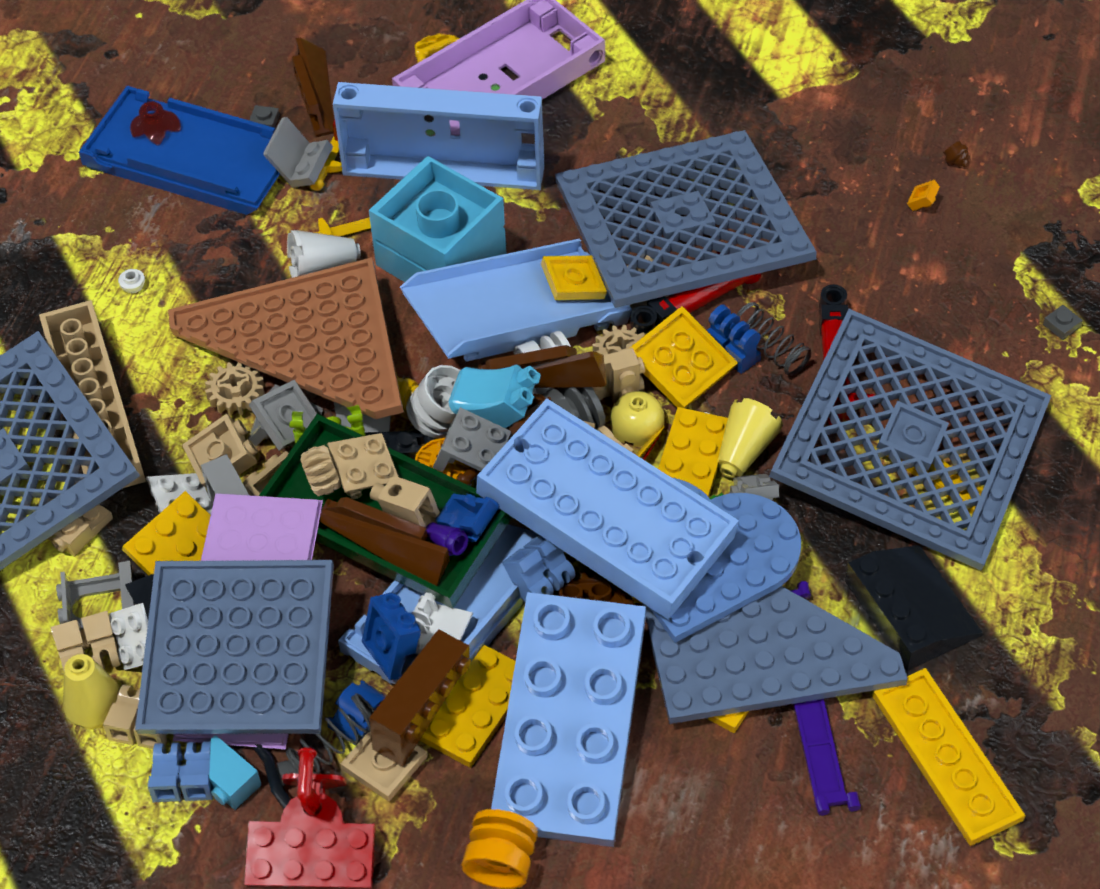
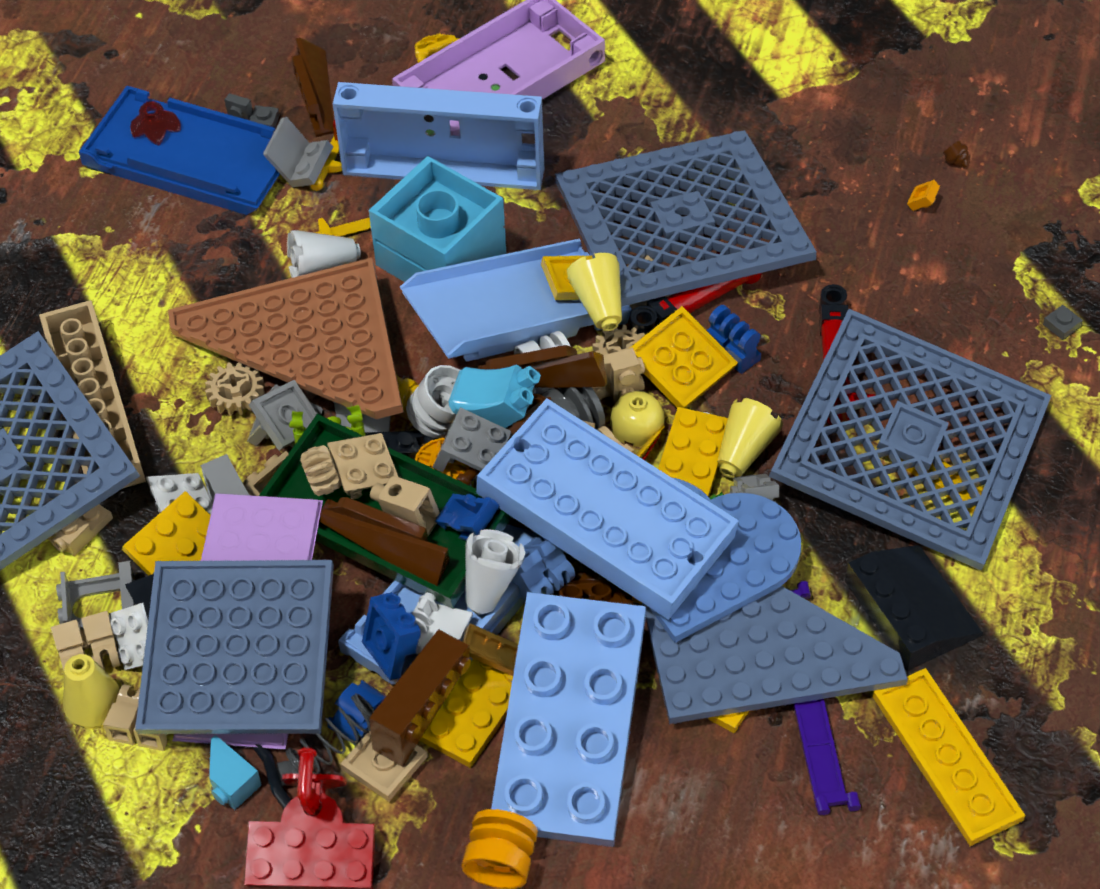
white plate [118,269,145,293] -> none
medium blue legs [148,741,213,802] -> none
tan plate [182,414,258,489] -> none
dark purple cone [426,522,468,556] -> none
dark grey piece [736,302,812,376] -> none
none -> dark grey plate [224,93,253,120]
none -> pearl gold plate [462,623,518,676]
none -> white cone [465,529,525,614]
none -> light yellow cone [567,253,622,331]

